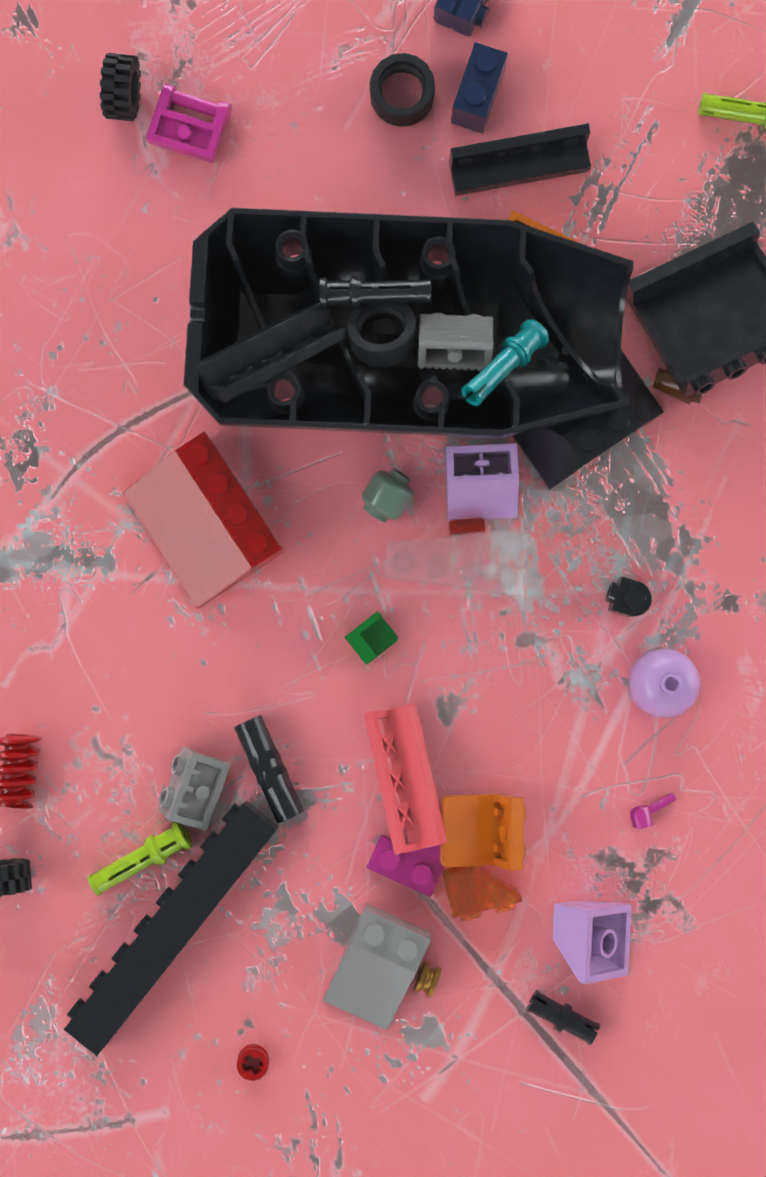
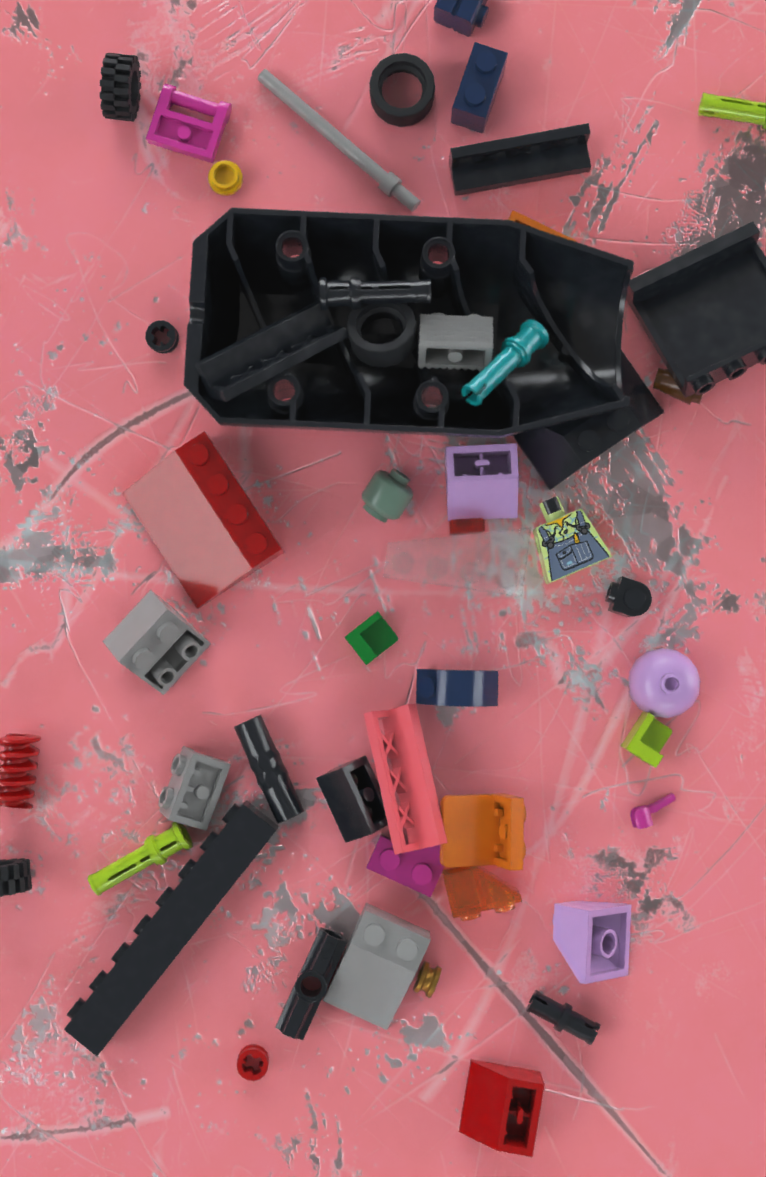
none -> light grey slope [103,590,211,695]
none -> black bush [145,320,179,354]
none -> yellow plate [208,160,243,196]
none -> light grey bar [257,69,421,212]
none -> black piece [275,927,348,1040]
none -> black brick [316,755,388,843]
none -> dark blue brick [416,669,498,707]
none -> red slope [459,1059,545,1157]
none -> torso [533,496,612,585]
none -> lime panel [621,711,672,768]

